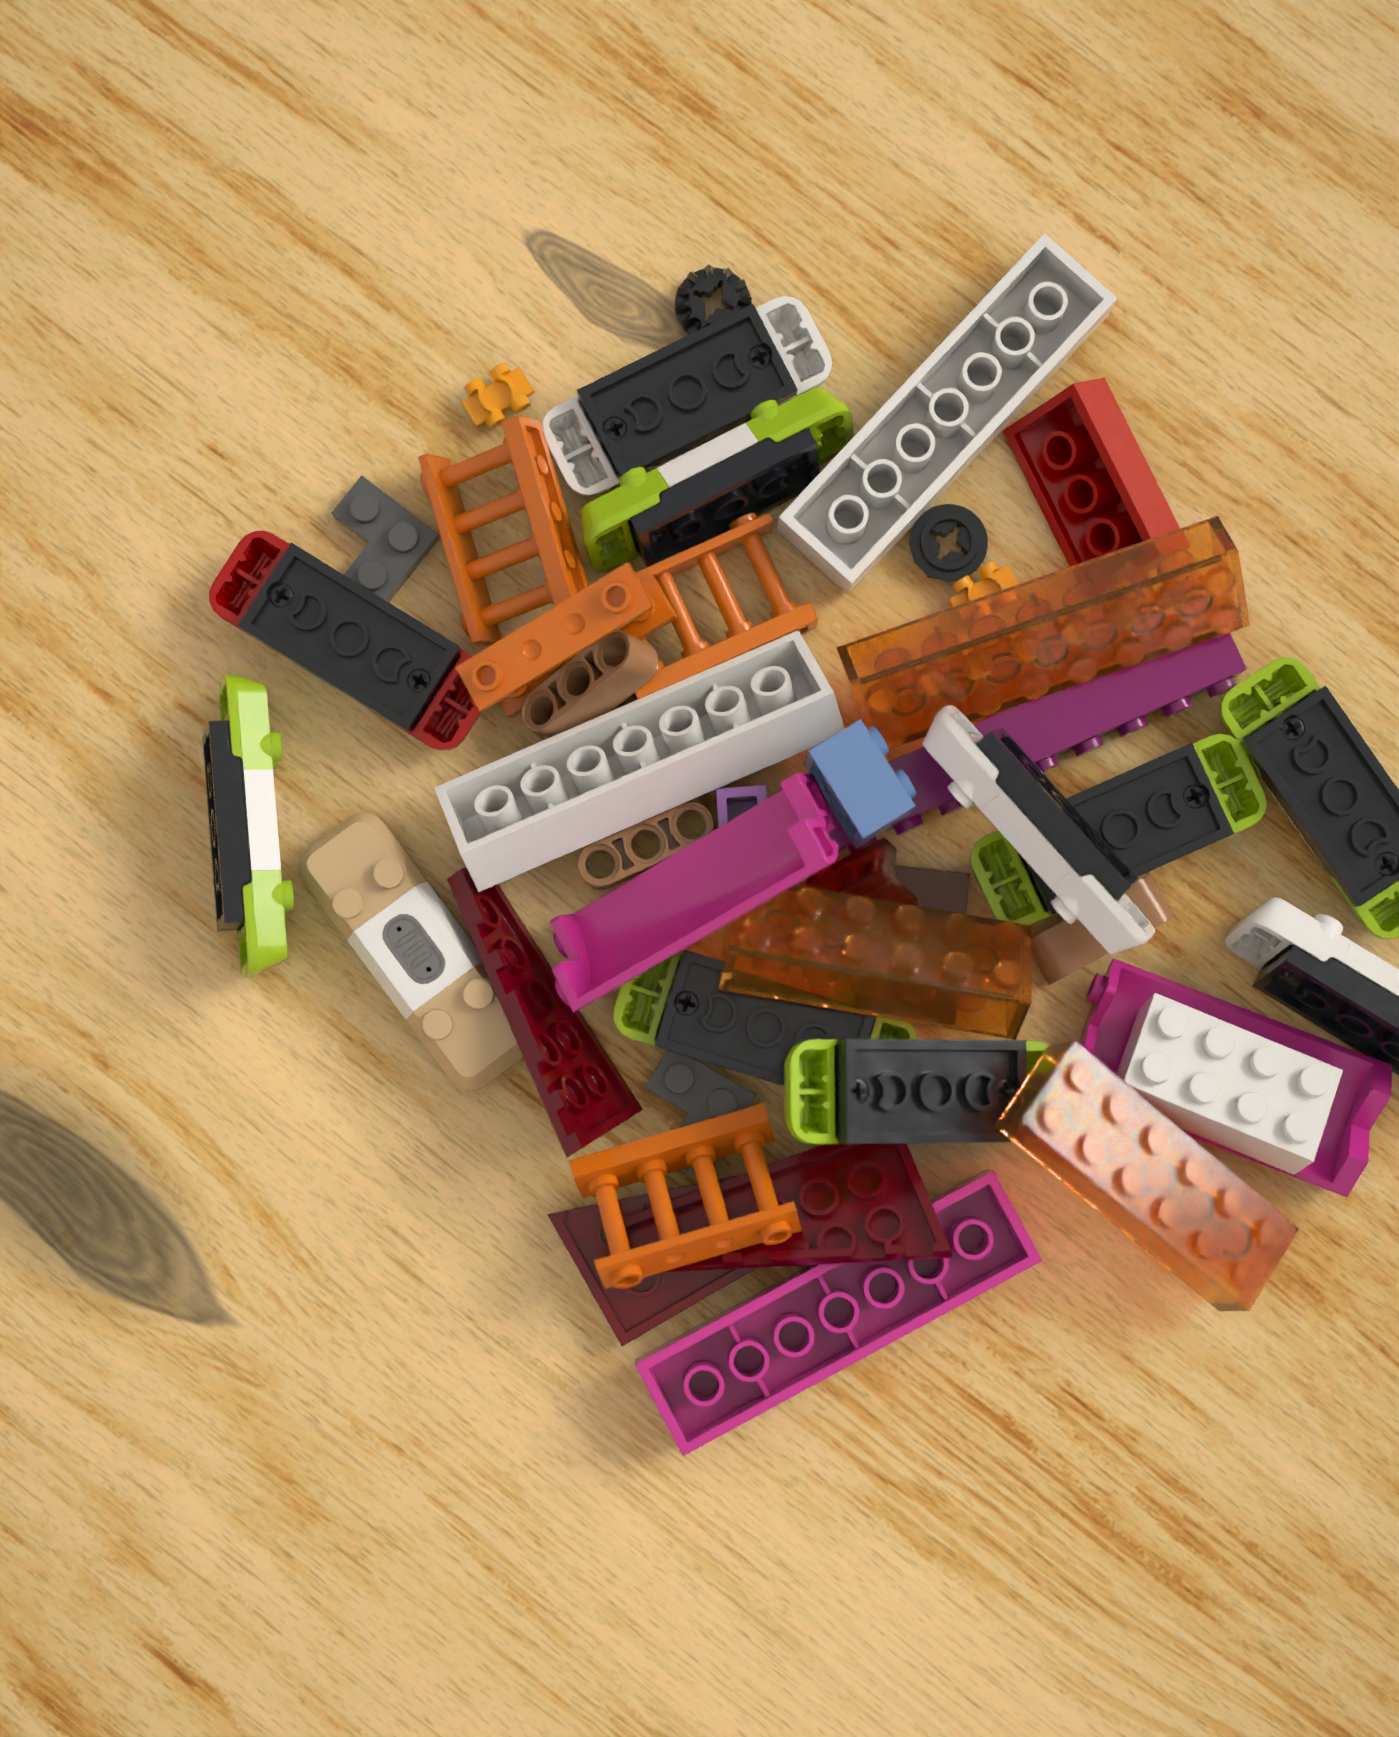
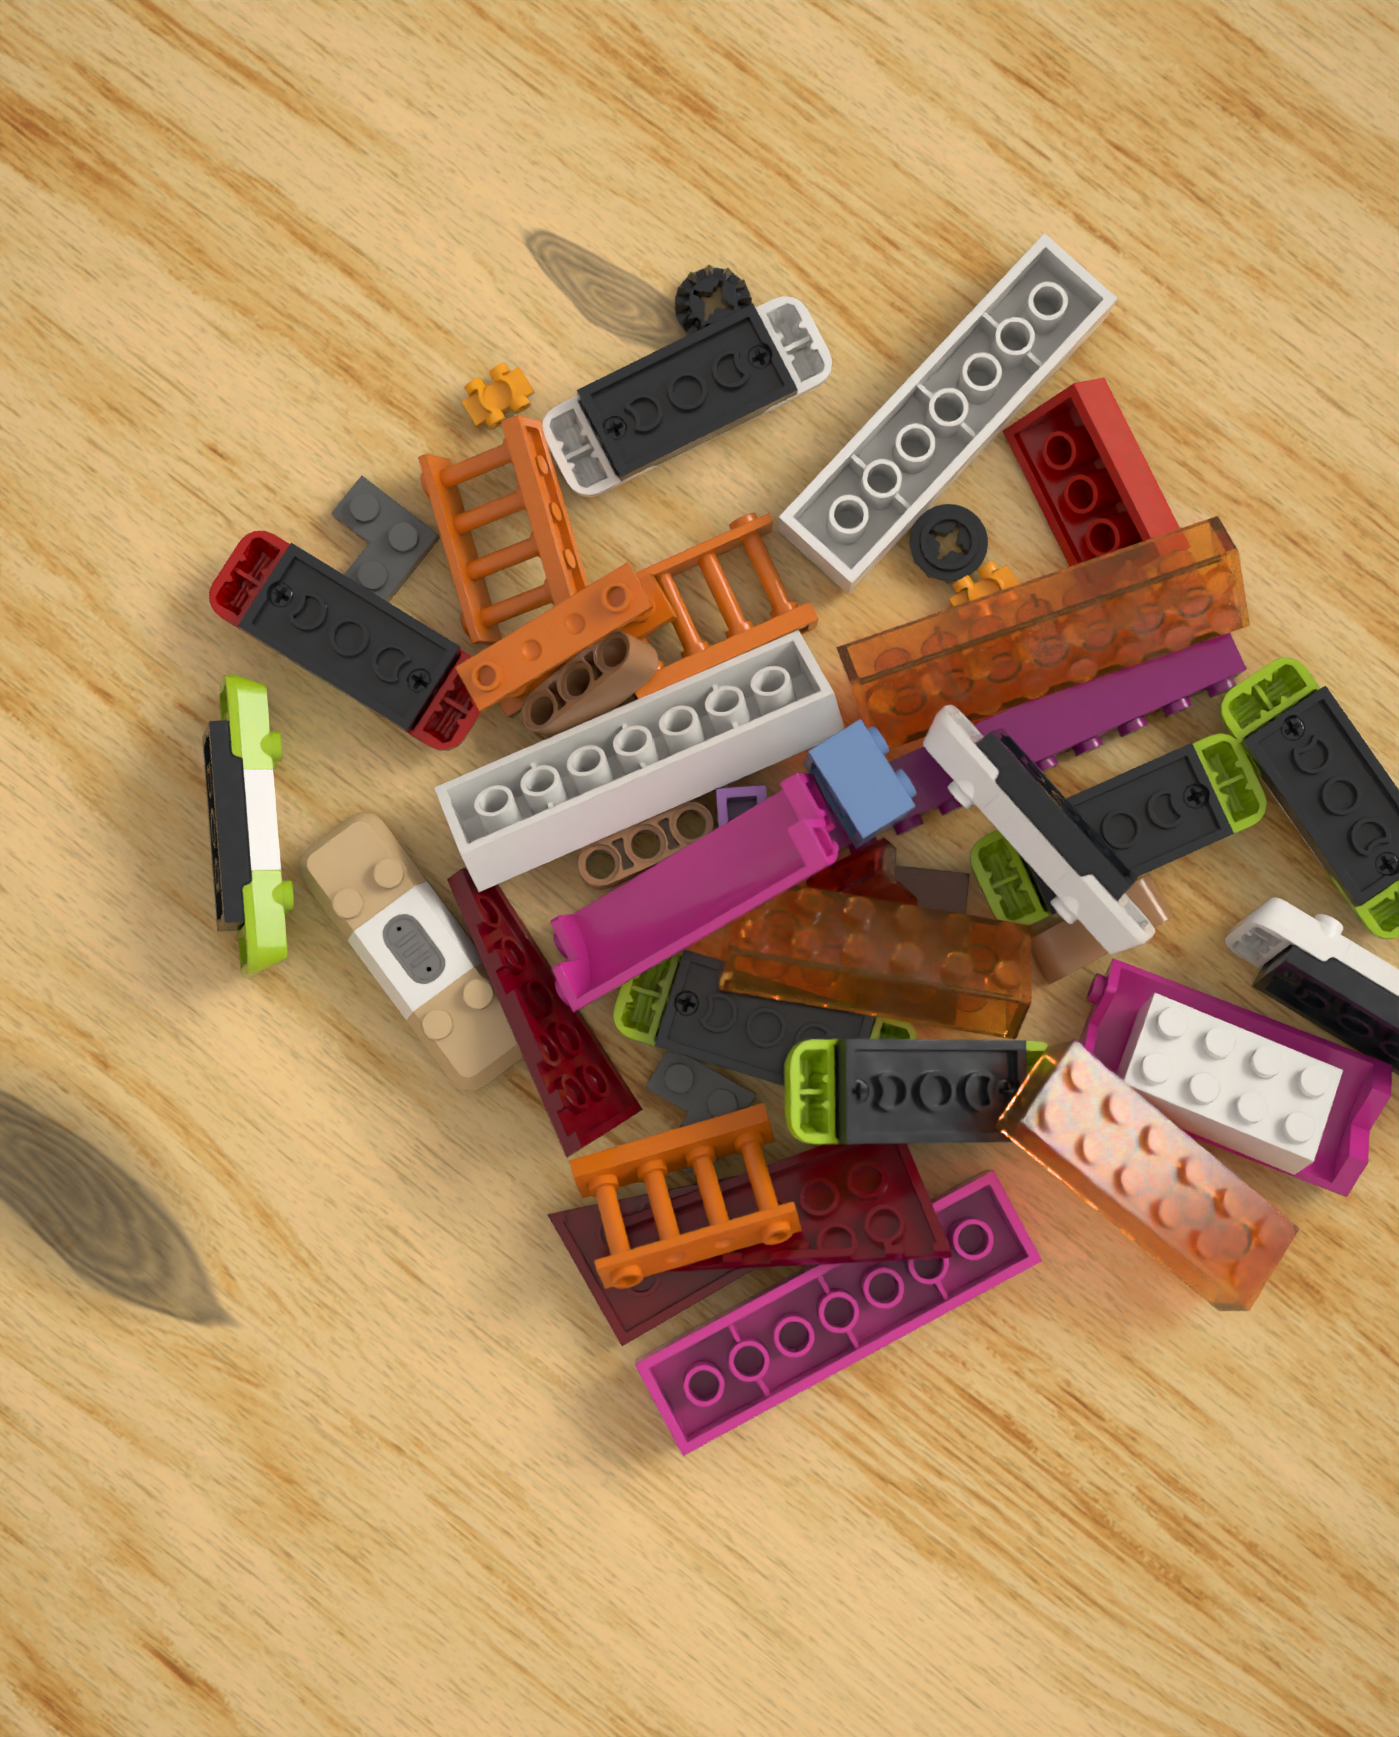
piece [581,387,854,572] -> none

